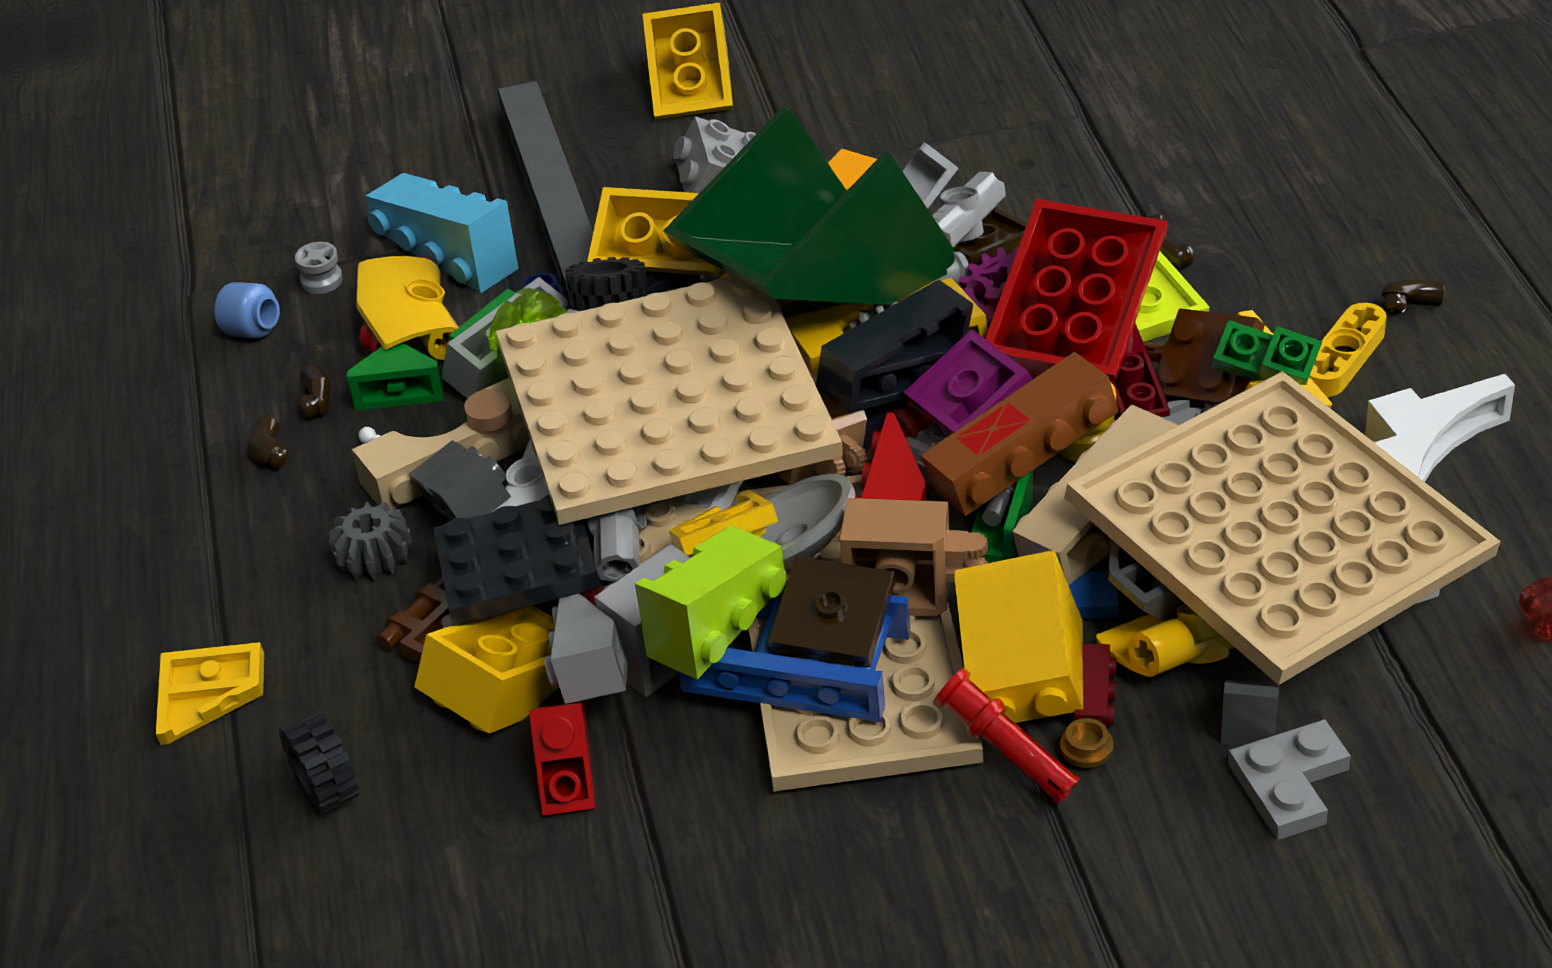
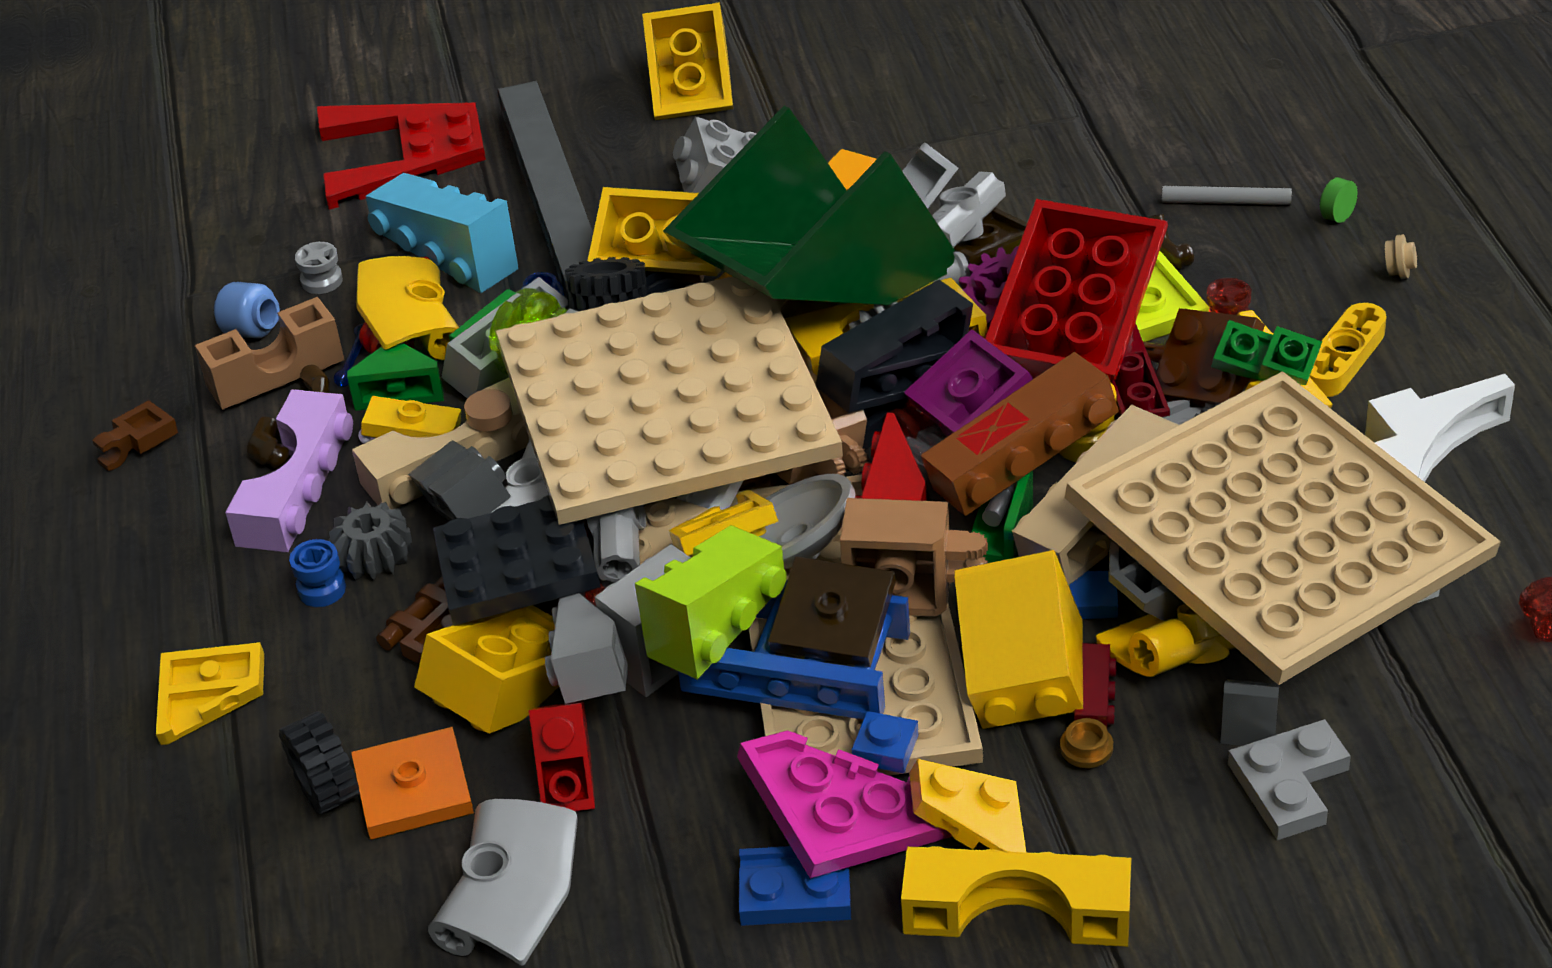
red pin [933,668,1080,805] -> none
dark brown arm [1381,279,1444,314] -> none
none -> reddish brown plate [92,400,178,471]
none -> medium nougat arch [195,297,344,410]
none -> lavender arch [225,389,353,552]
none -> blue wheel [289,539,346,607]
none -> red wing [317,102,486,210]
none -> clear blue hinge [334,324,364,387]
none -> orange plate [351,727,474,840]
none -> yellow plate [361,396,461,438]
none -> light grey panel [428,799,578,966]
none -> dark pink plate [737,730,952,878]
none -> blue plate [739,846,851,926]
none -> blue plate [852,711,919,774]
none -> yellow arch [901,846,1131,947]
none -> yellow wing [909,759,1026,852]
none -> light grey bar [1162,186,1292,205]
none -> clear red wheel [1206,278,1252,315]
none -> bright green tile [1320,177,1358,223]
none -> tan plate [1385,234,1417,279]

